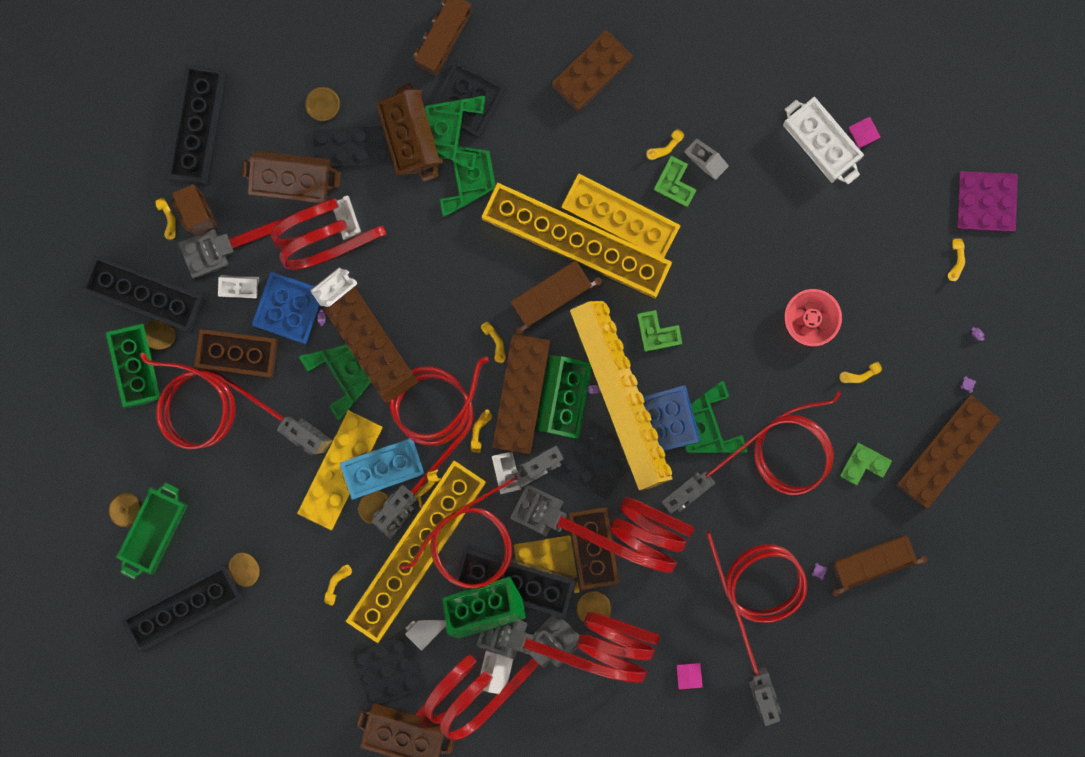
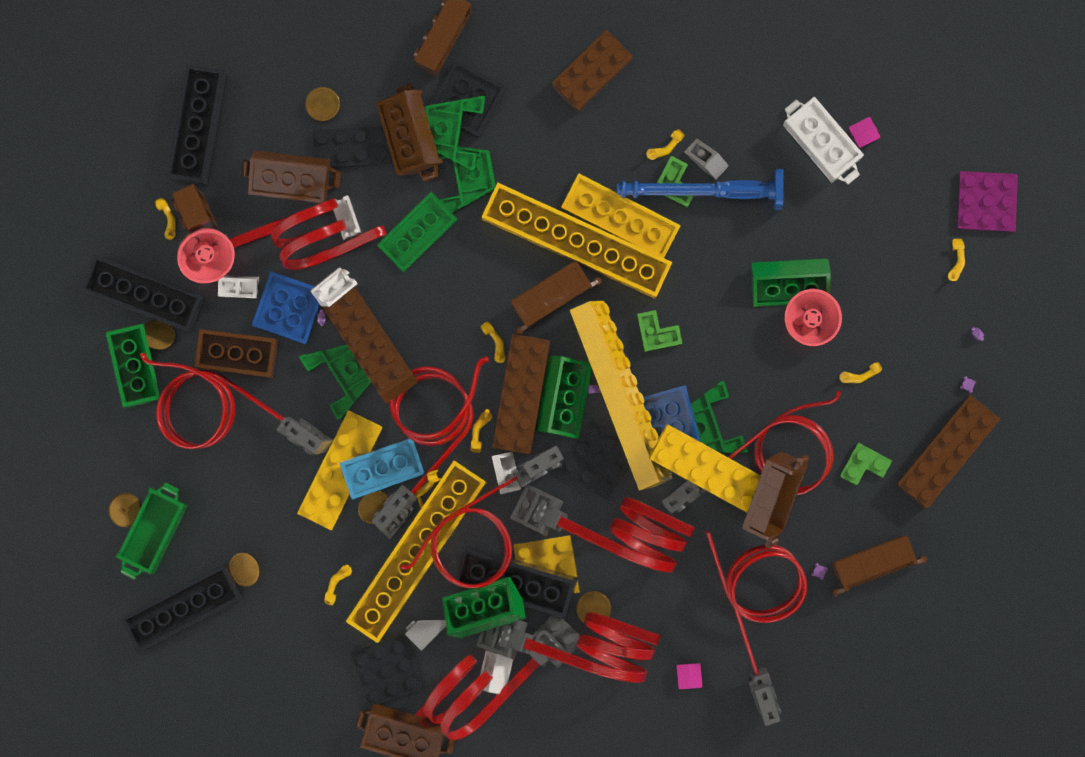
reddish brown brick [569,507,619,590] -> none
none -> coral piece [177,228,235,283]
none -> green tile [377,192,458,273]
none -> blue piece [617,169,783,211]
none -> yellow plate [648,424,761,513]
none -> reddish brown container [742,452,809,549]
none -> green slope [751,259,831,307]

